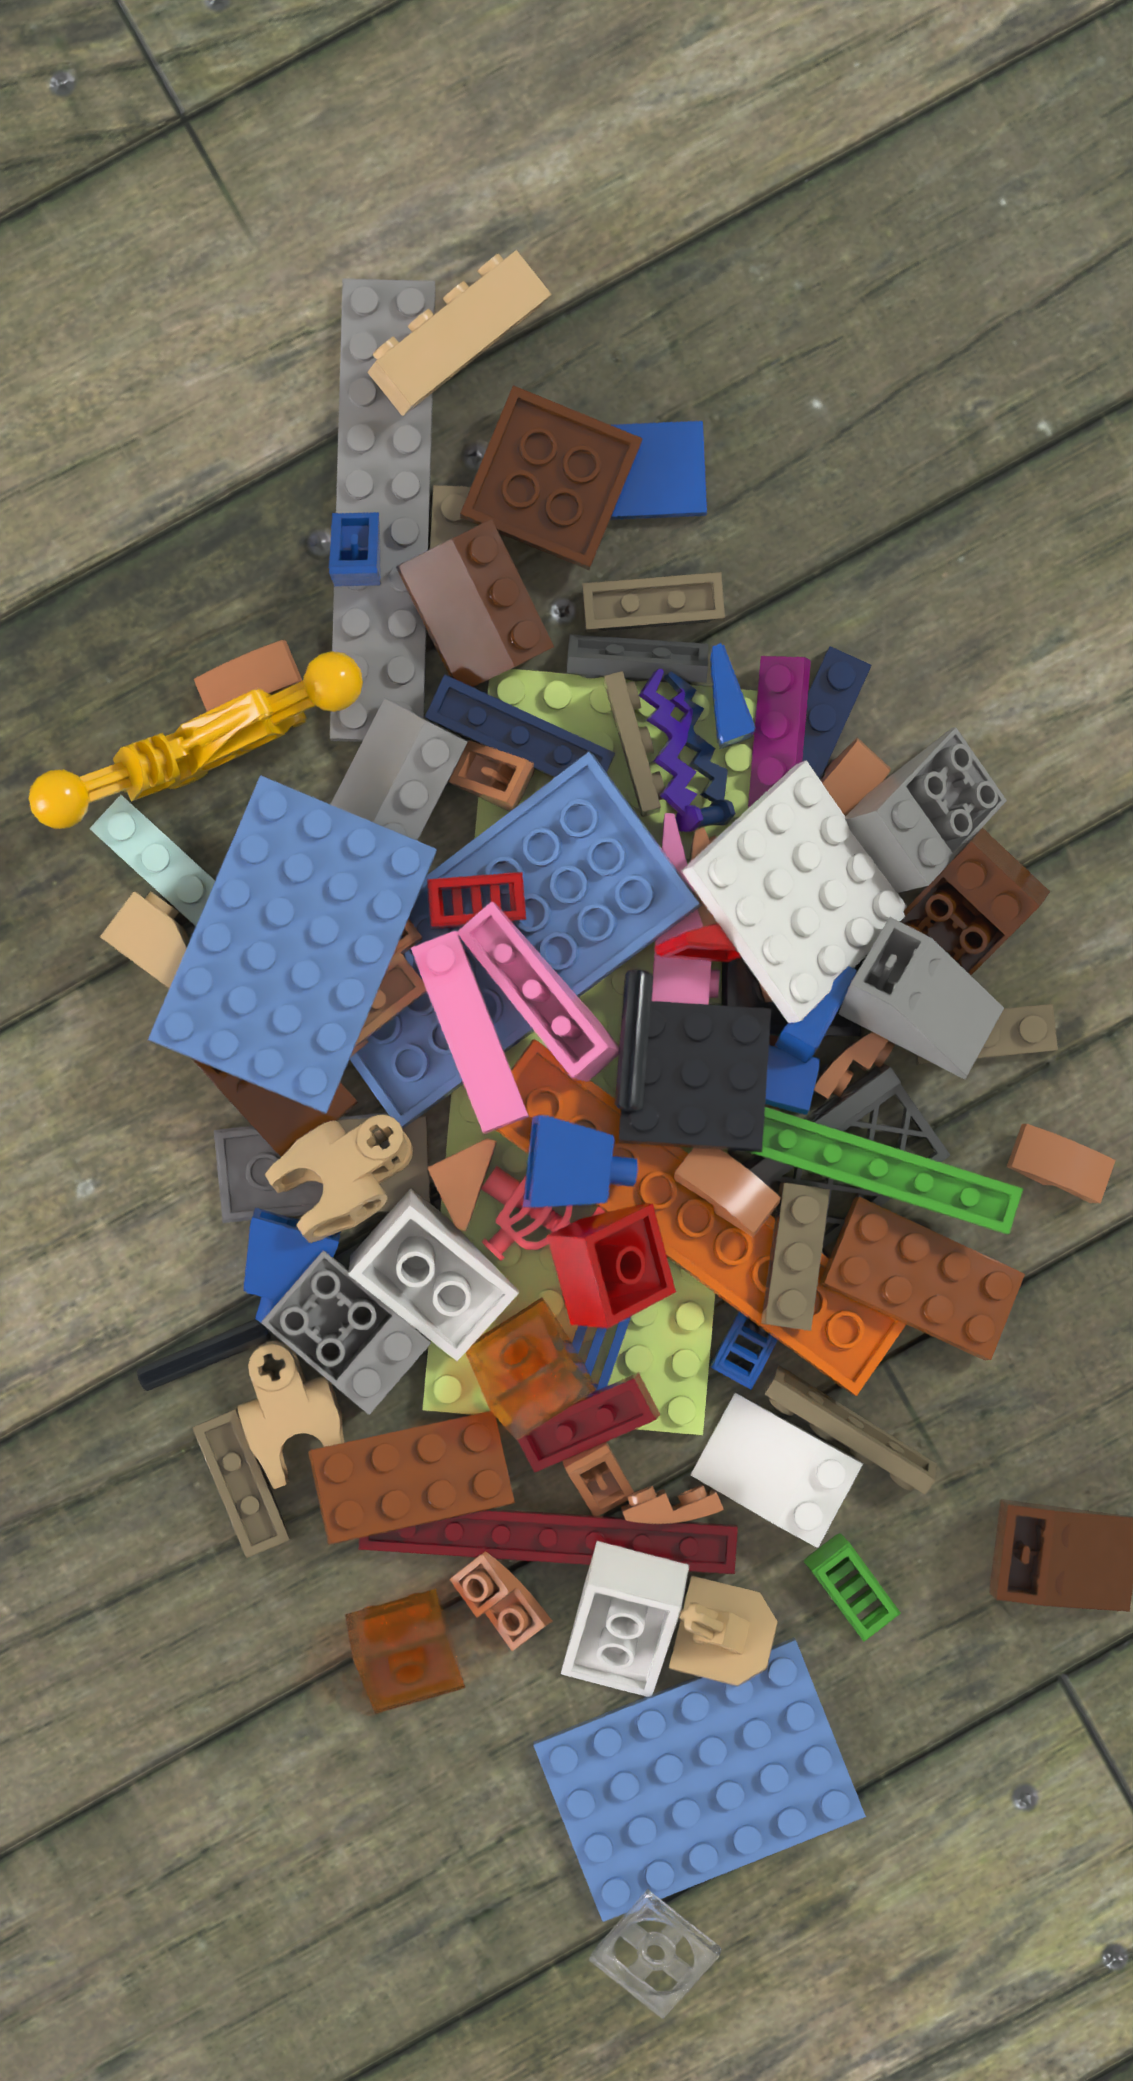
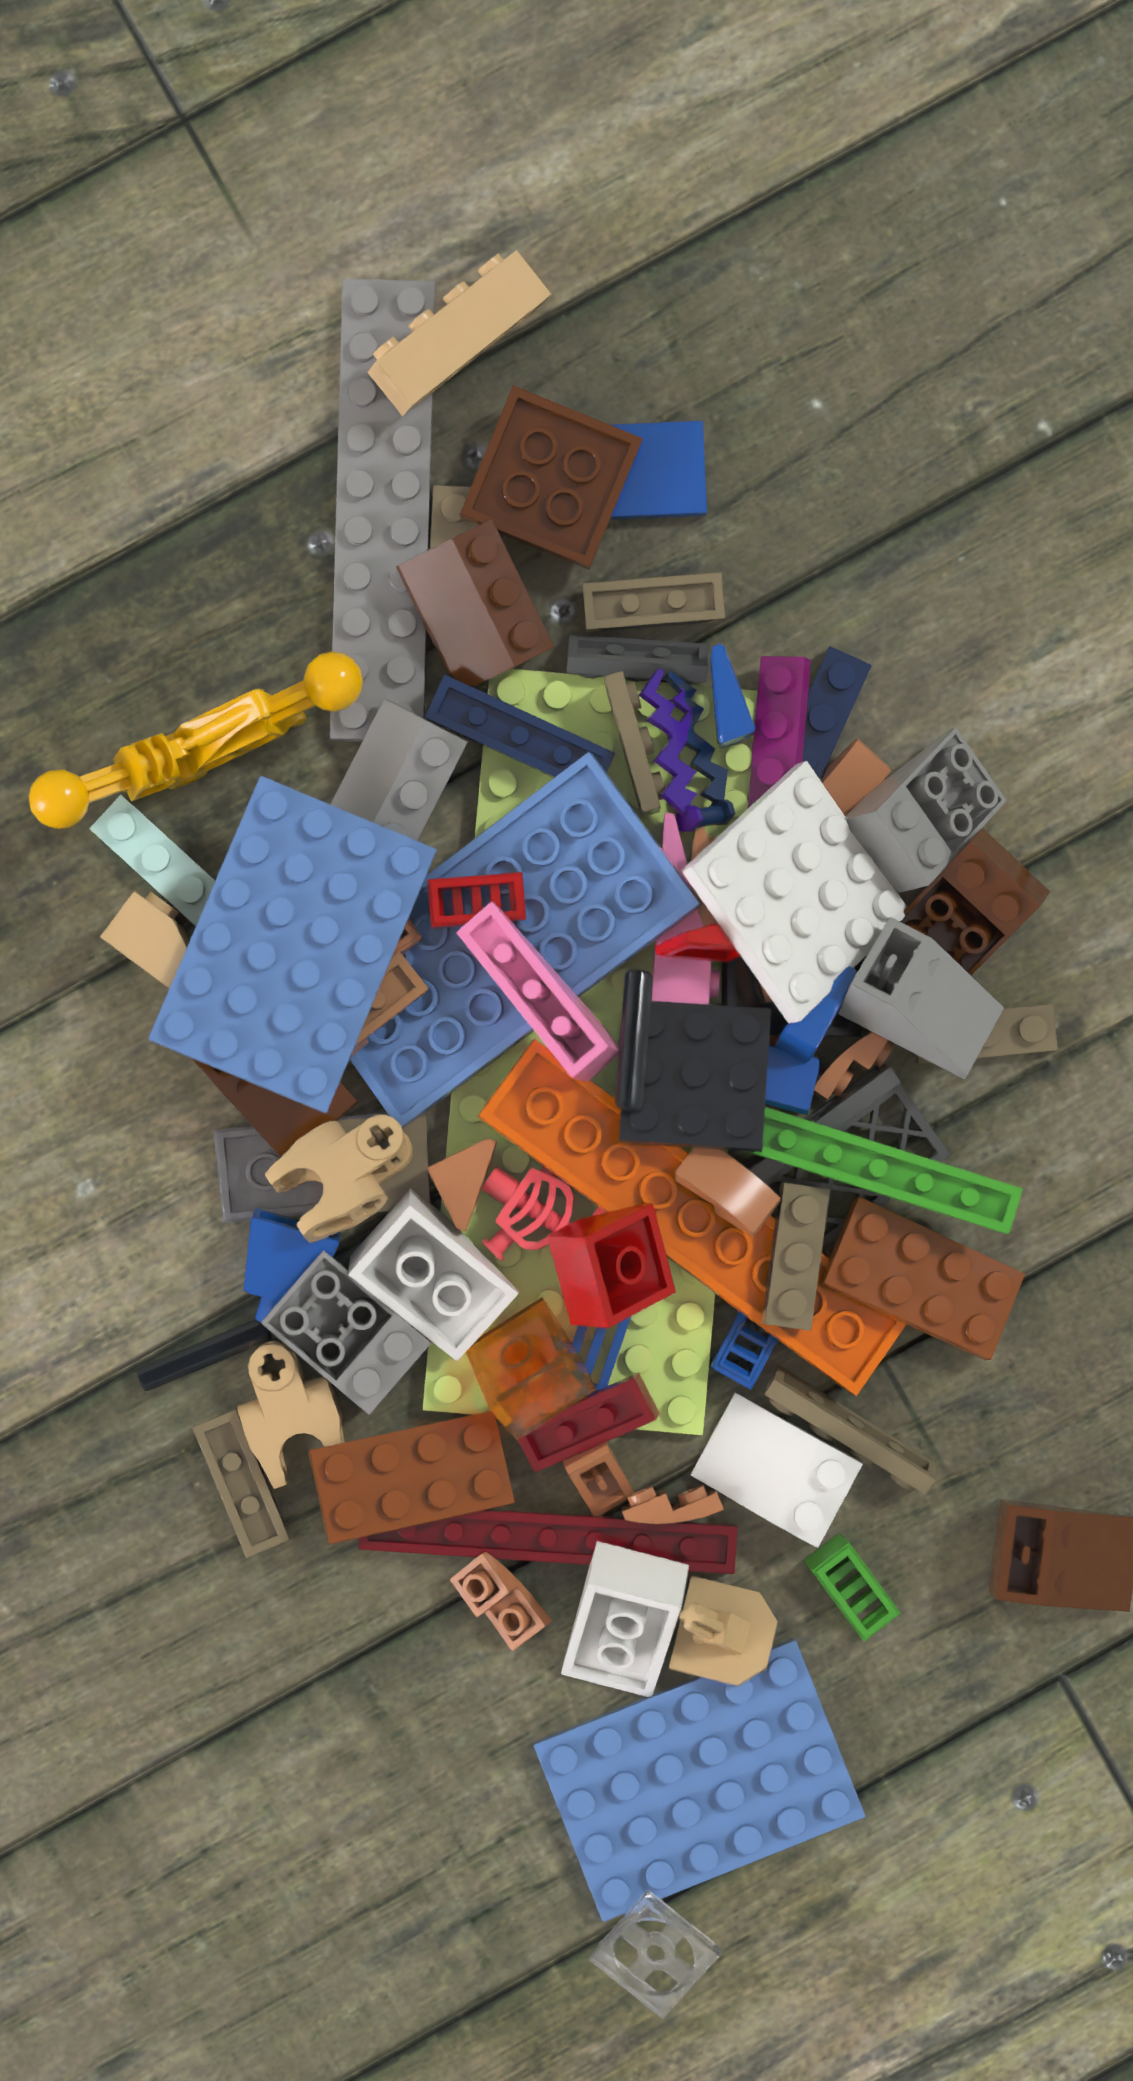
nougat slope [194,640,302,712] -> none
blue slope [329,512,381,587] -> none
clear orange slope [345,1589,465,1714] -> none
bright pink slope [411,930,529,1134] -> none
nougat slope [449,740,534,812] -> none
blue torso [523,1115,638,1208] -> none
nougat slope [1007,1124,1116,1203] -> none

